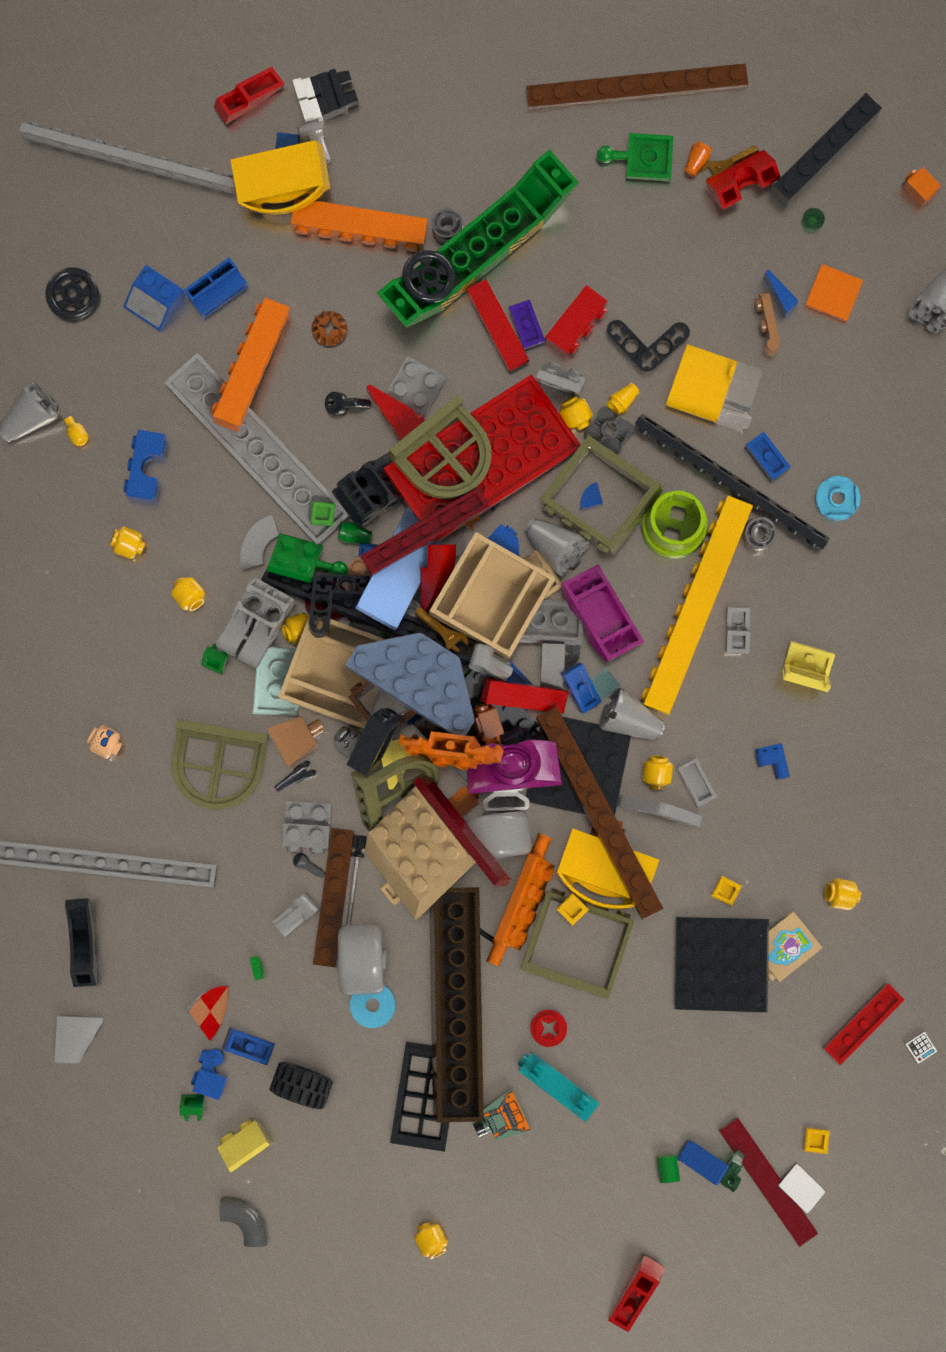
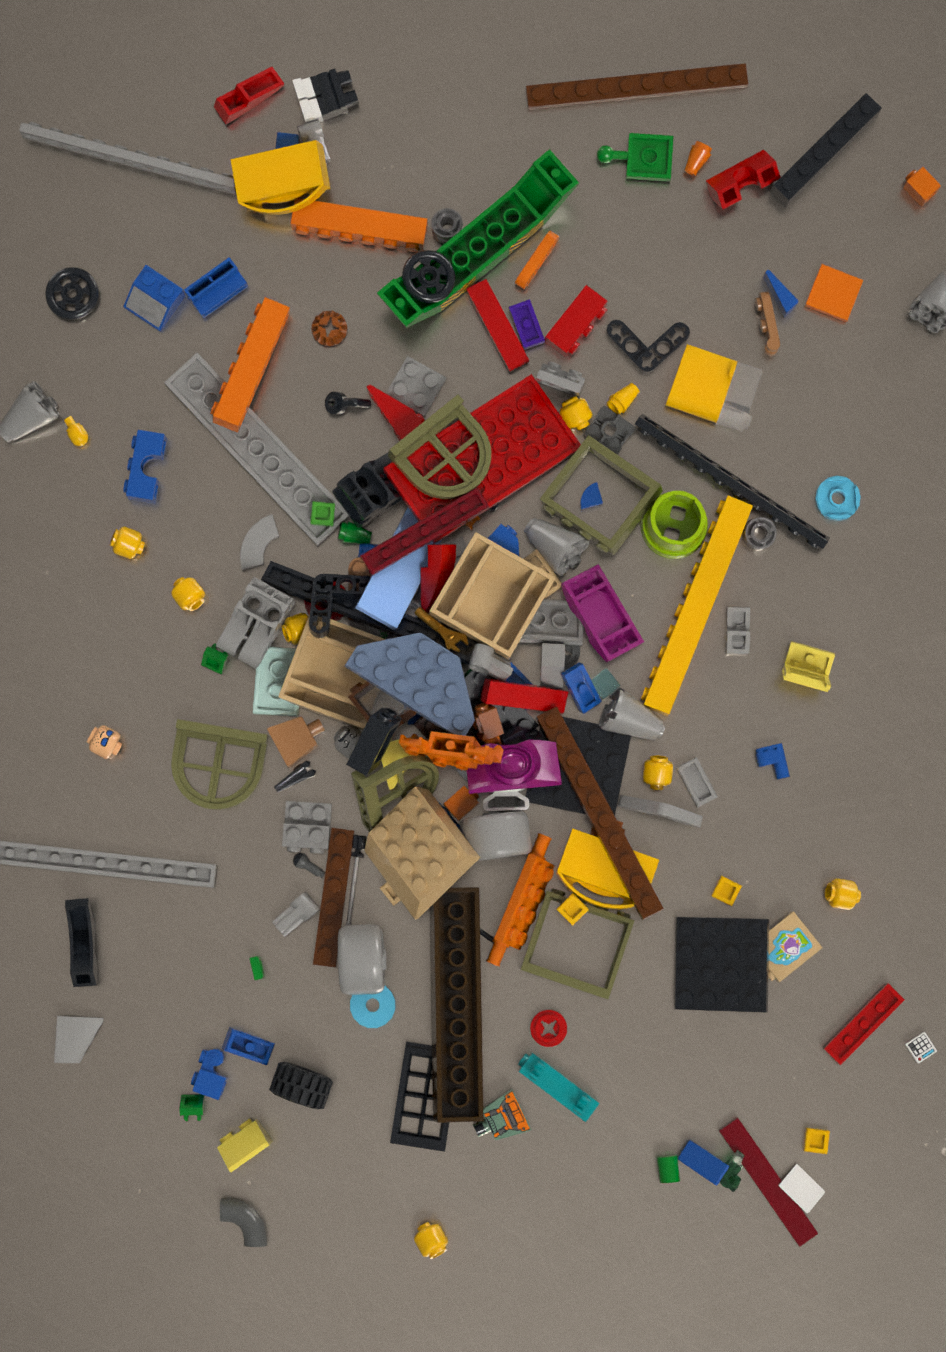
shield [185,986,229,1041] -> none
green plate [267,533,348,583] -> none
dark red tile [414,777,512,886] -> none
red slope [608,1255,664,1332] -> none
pearl gold piece [701,145,759,180] -> none
blue plate [745,431,791,482] -> none
clear green tile [802,208,825,232] -> none
none -> orange beam [515,230,560,290]

